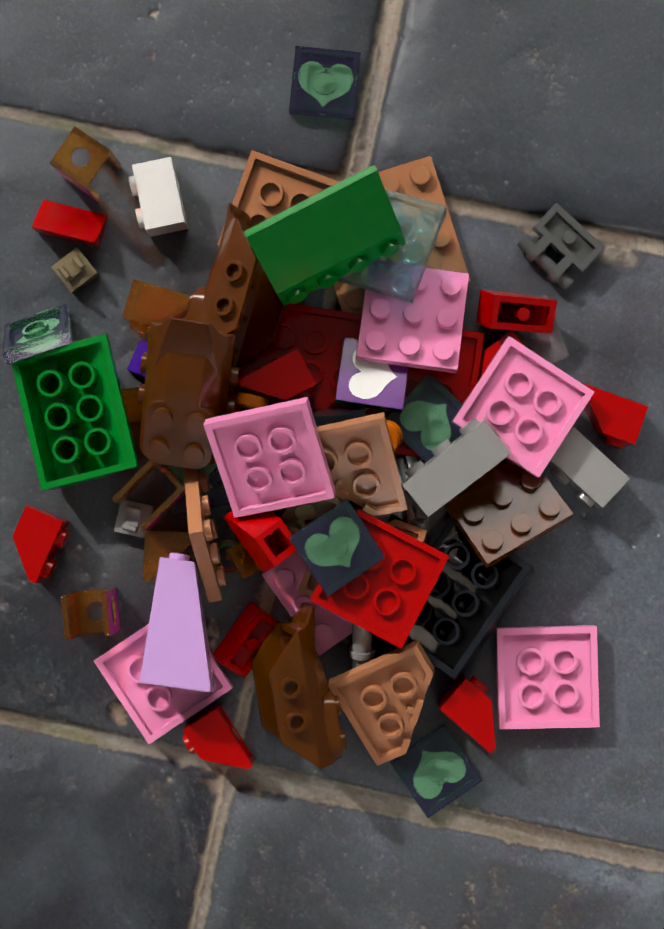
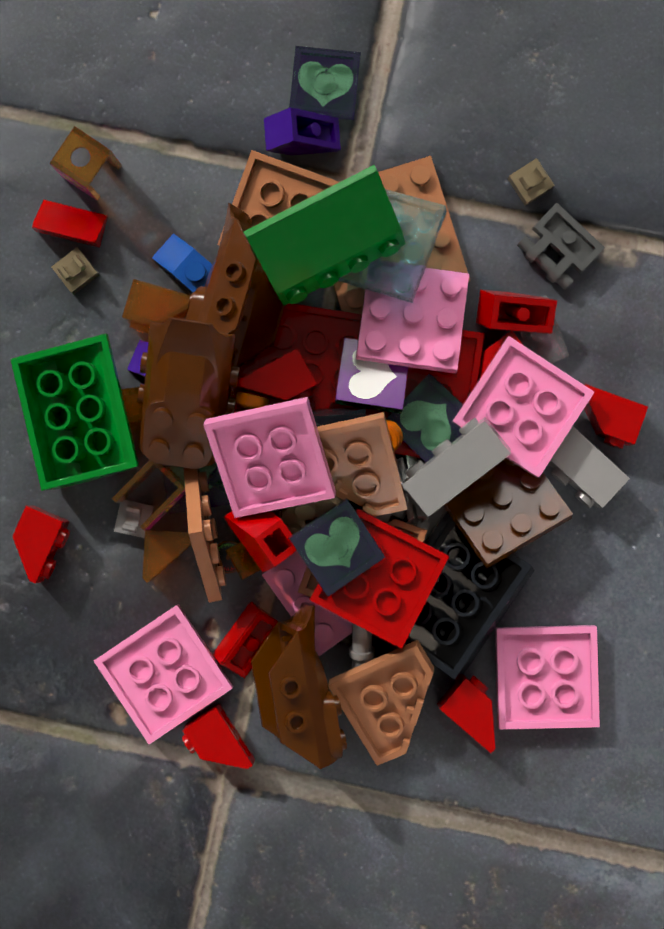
tile [2,304,72,365] -> none
clear orange piece [61,587,121,640] -> none
white brick [129,157,188,237] -> none
lavender slope [139,553,215,693] -> none
tile [390,723,483,818] -> none
none -> blue slope [152,233,212,294]
none -> dark purple slope [264,107,341,156]
none -> dark tan tile [508,158,555,206]

